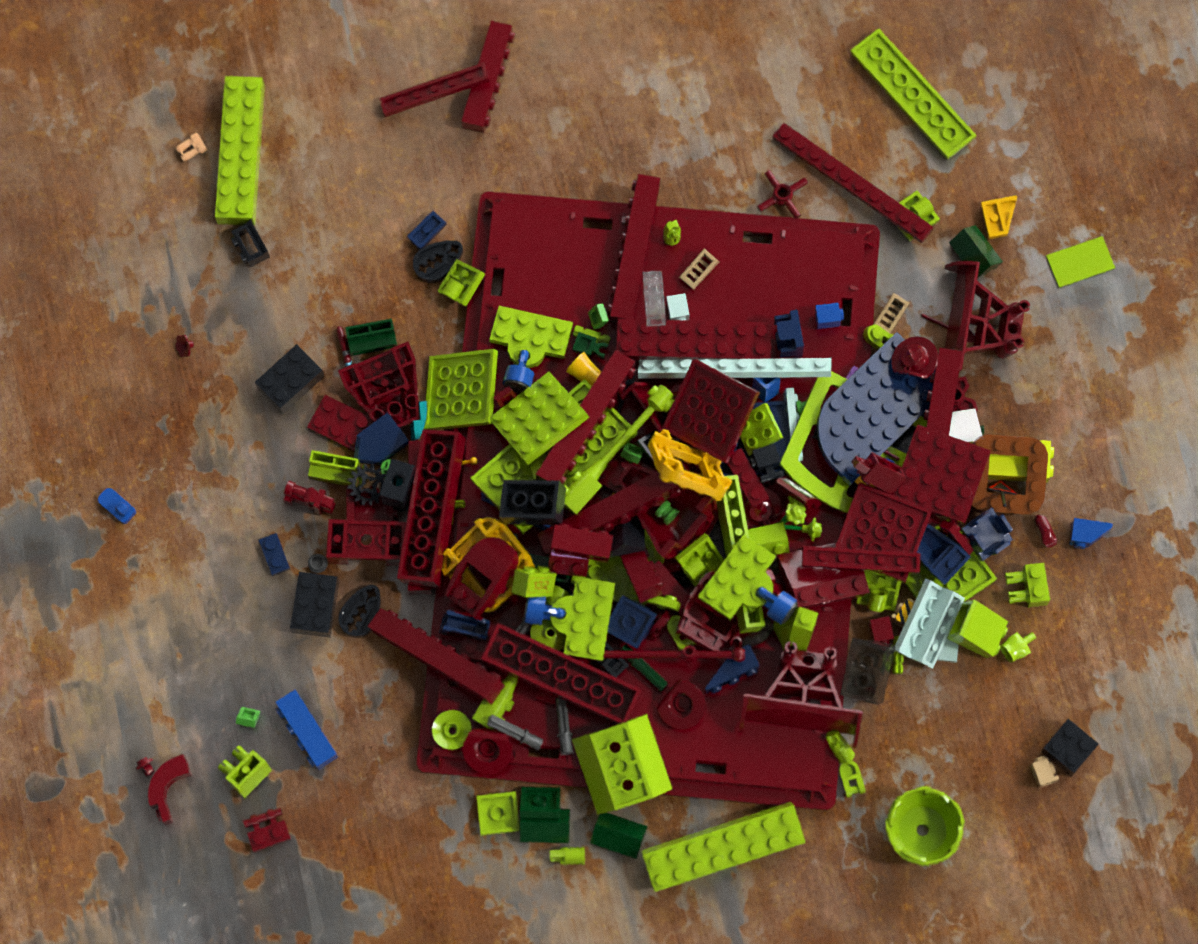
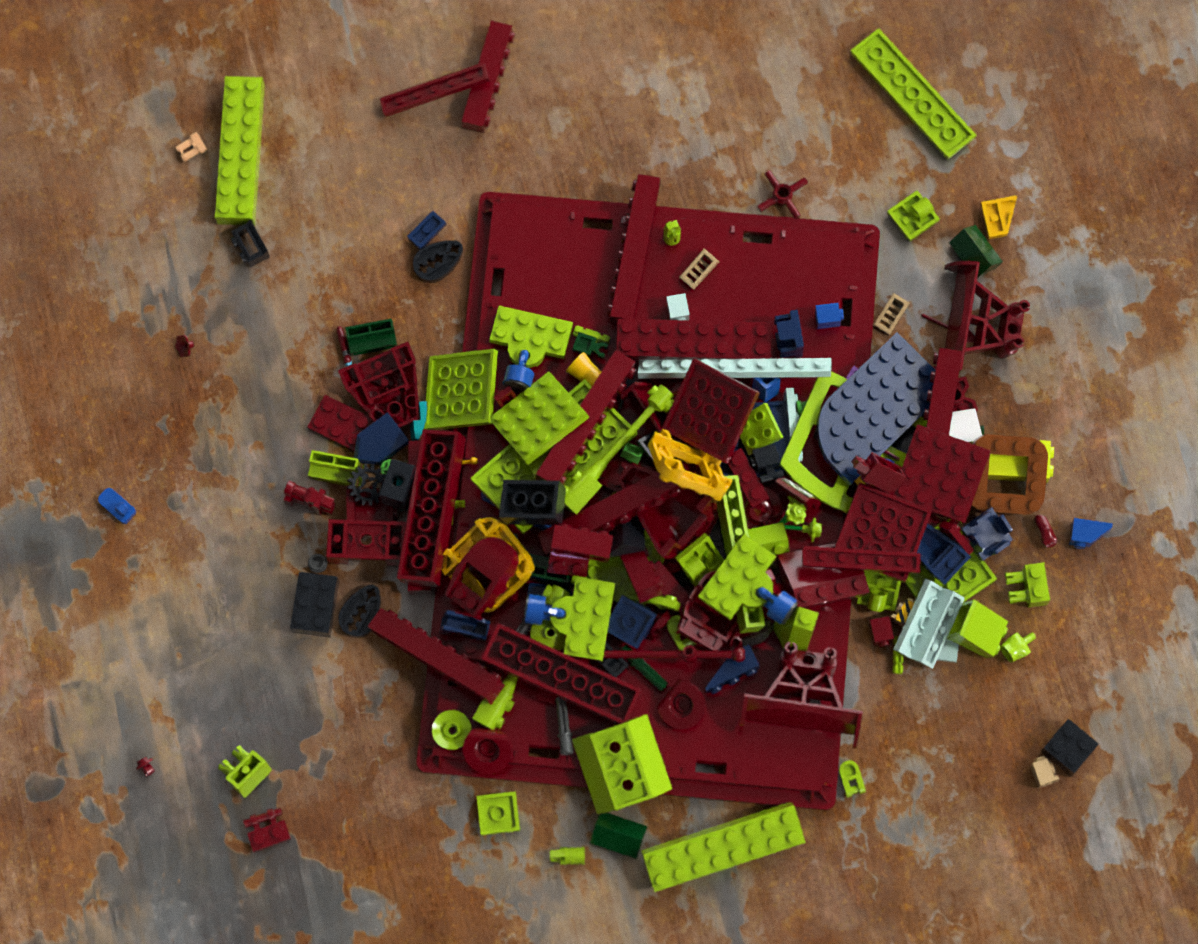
dark red arch [148,754,192,825] -> none
bright green plate [236,707,260,728] -> none
black brick [255,344,325,414] -> none
dark blue plate [259,533,290,576] -> none
blue brick [275,690,338,770] -> none
lime plate [437,259,485,306] -> none
dark grey axle [487,715,543,750] -> none
lime brick [512,566,556,597] -> none
dark green plate [520,787,561,819] -> none
dark green piece [520,808,570,843] -> none
bright green plate [588,303,609,329] -> none
clear brick [643,271,666,326] -> none
bright green wheel [655,500,679,525] -> none
dark red plate [772,123,933,243] -> none
lime hinge [826,730,855,764] -> none
clear smoke slope [840,638,896,705] -> none
lime plate [863,325,893,350] -> none
lime piece [885,786,965,866] -> none
dark red hat [892,336,938,378] -> none
black piece [988,480,1017,507] -> none
lime window [1046,236,1115,288] -> none

